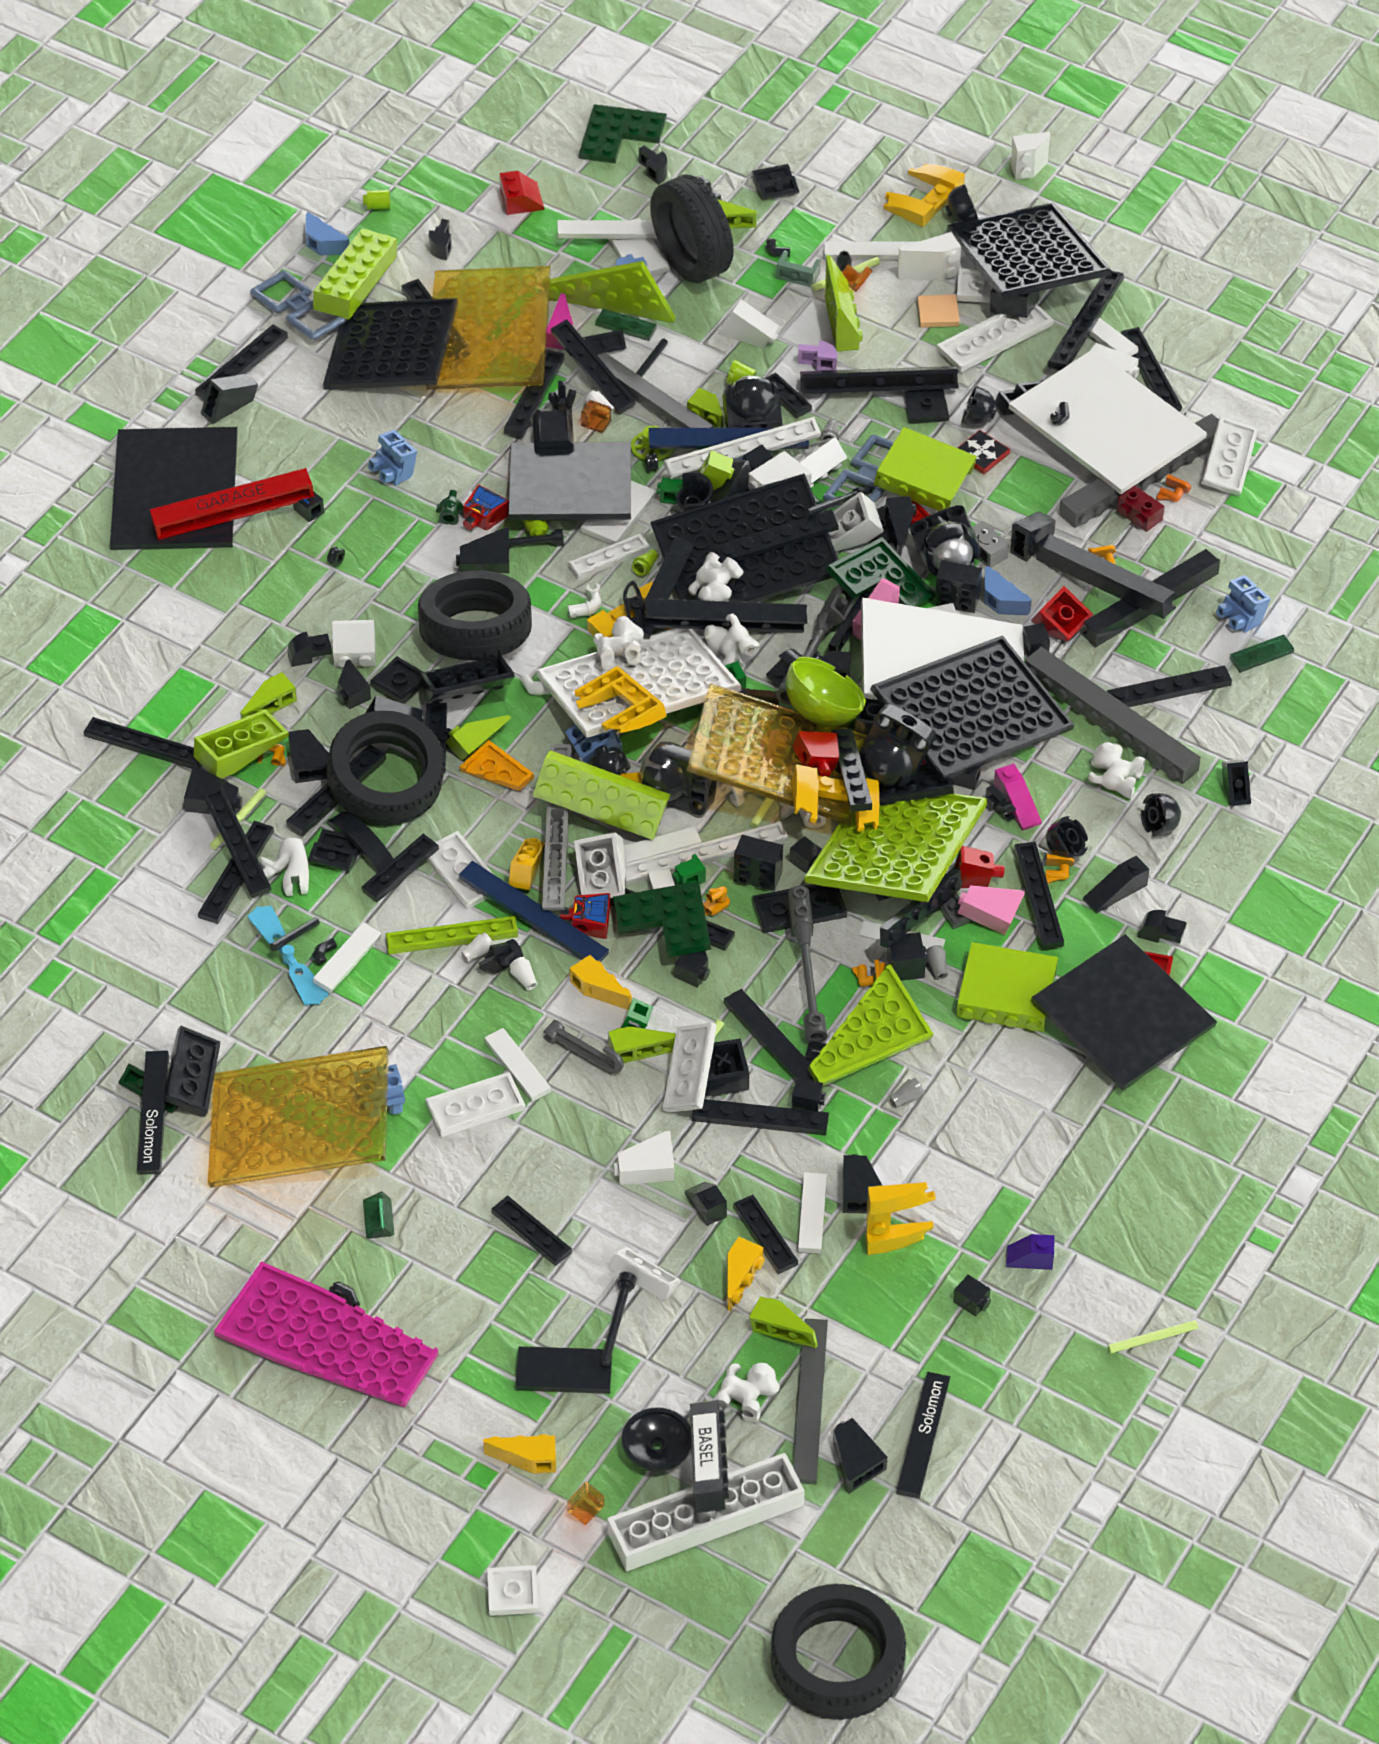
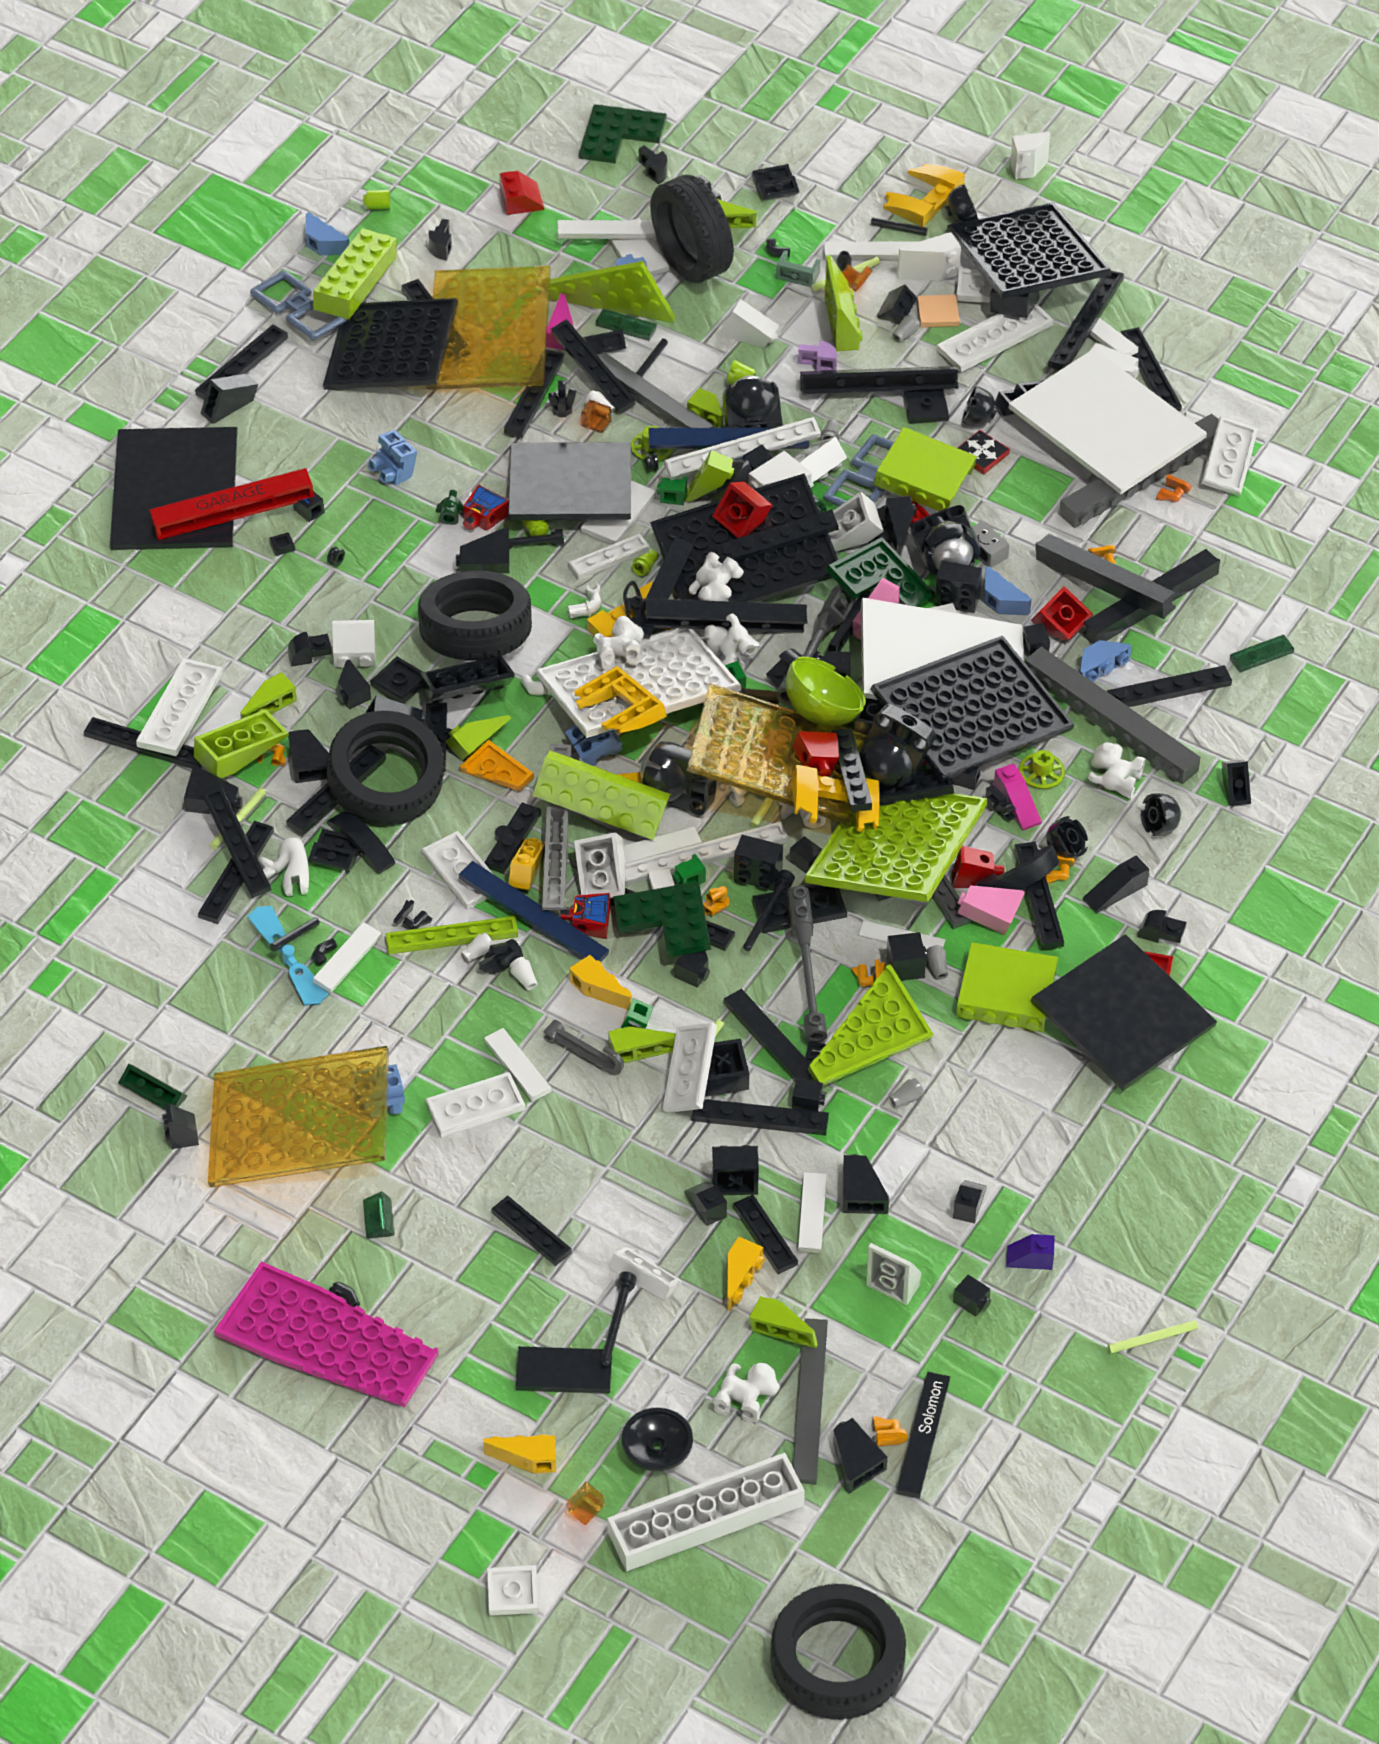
black tile [137,1050,169,1175] -> none
black tile [164,1025,221,1116] -> none
black tile [361,833,439,902] -> none
black slope [532,408,574,449] -> none
black cylinder [587,745,631,776] -> none
white slope [614,1131,674,1185] -> none
black helmet [676,472,713,511] -> none
black brick [690,1400,730,1513] -> none
black tile [764,372,812,419] -> none
black bar [803,486,872,517] -> none
yellow wedge [865,1182,936,1255] -> none
black plate [880,867,962,948] -> none
black slope [1010,511,1056,562] -> none
black arm [1050,402,1070,425] -> none
dark red brick [1117,485,1165,532] -> none
medium blue hips [1216,575,1271,633] -> none
none -> white plate [136,658,223,756]
none -> black slope [162,1104,199,1149]
none -> black tile [269,532,296,556]
none -> black piece [393,899,433,930]
none -> black hinge [484,802,541,874]
none -> red slope [712,482,772,538]
none -> black brick [712,1145,759,1195]
none -> black piece [743,870,795,951]
none -> white slope [866,1243,921,1305]
none -> black bar [871,217,928,235]
none -> light orange piece [873,1416,908,1446]
none -> black panel [876,284,917,325]
none -> light grey cone [892,314,920,342]
none -> black slope [953,1180,987,1224]
none -> black slope [975,844,1060,890]
none -> lime wheel [1019,750,1065,789]
none -> medium blue slope [1080,640,1132,682]

